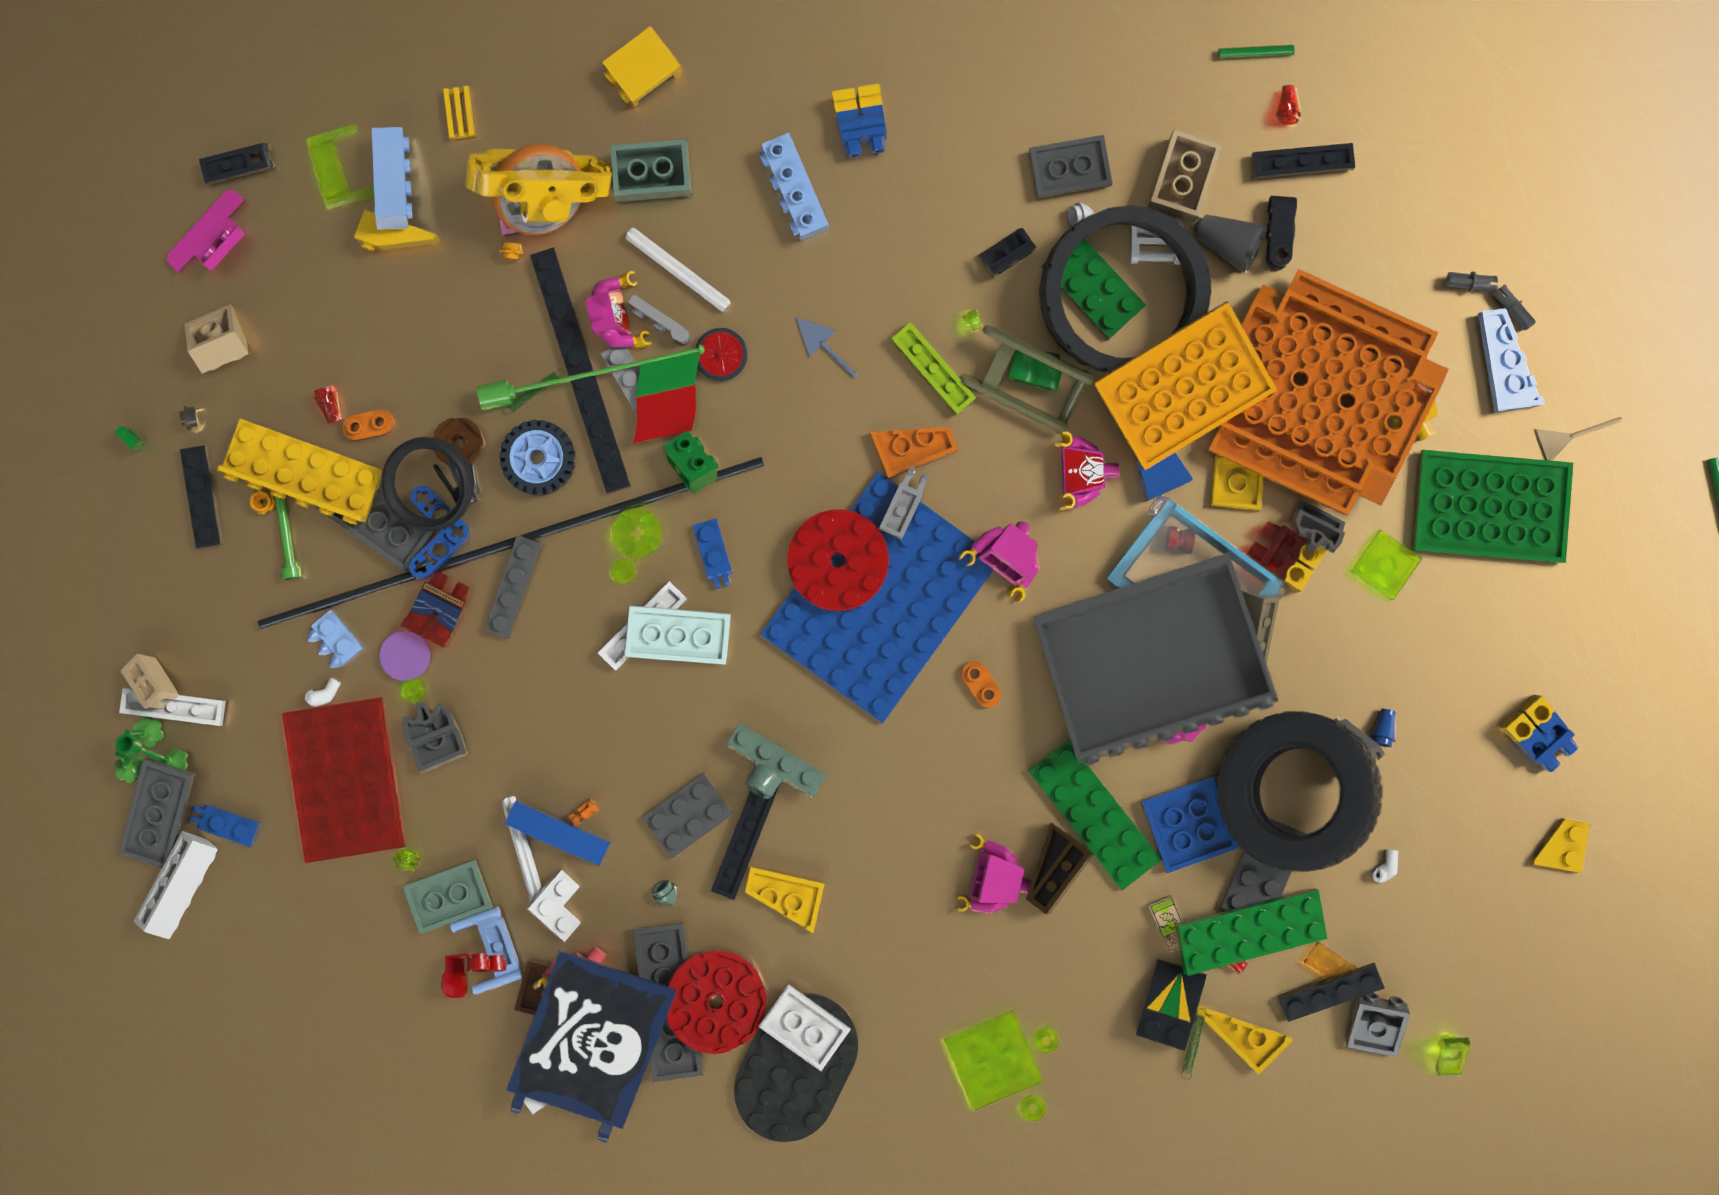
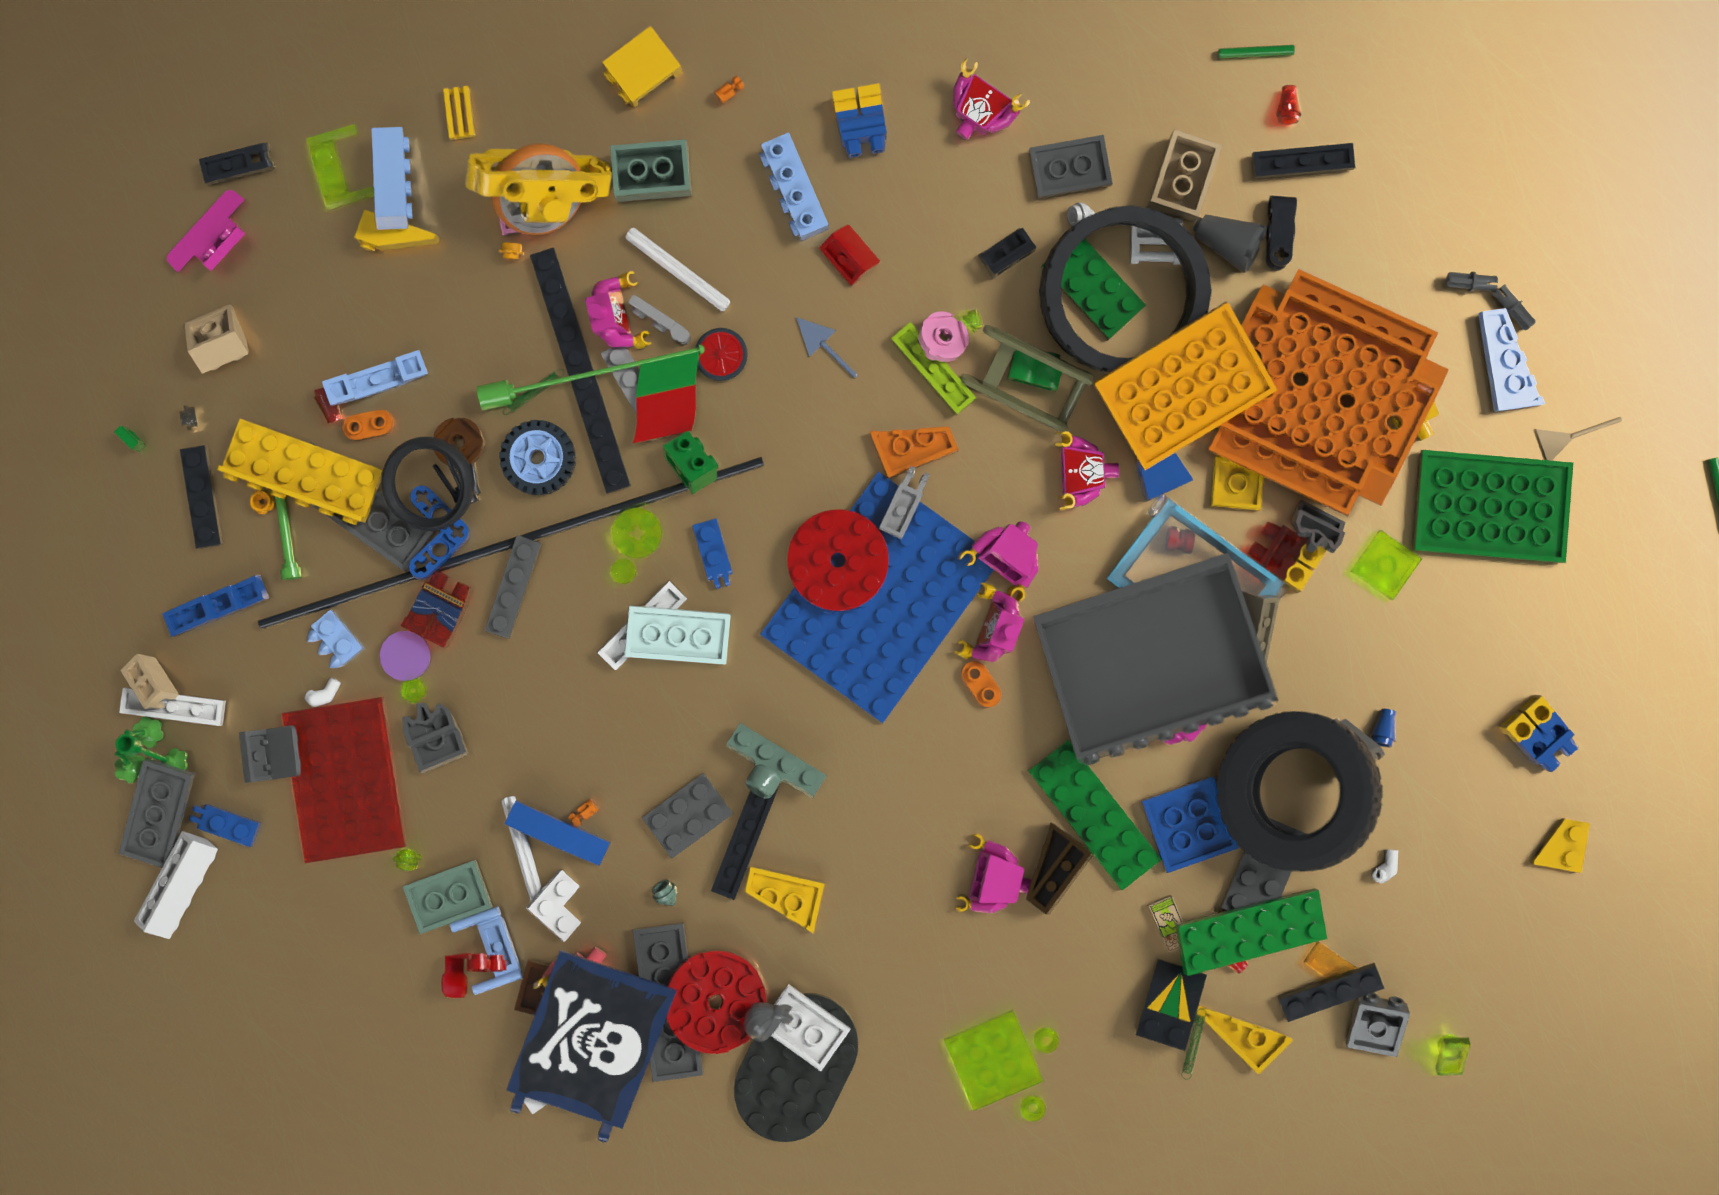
none -> blue slope [162,575,269,637]
none -> dark grey bracket [239,725,301,783]
none -> light blue slope [322,350,428,406]
none -> orange piece [714,76,744,104]
none -> dark grey piece [744,1002,794,1042]
none -> red panel [819,224,880,286]
none -> bright pink plate [918,311,969,362]
none -> torso [953,58,1030,140]
none -> dark pink torso [954,582,1024,662]

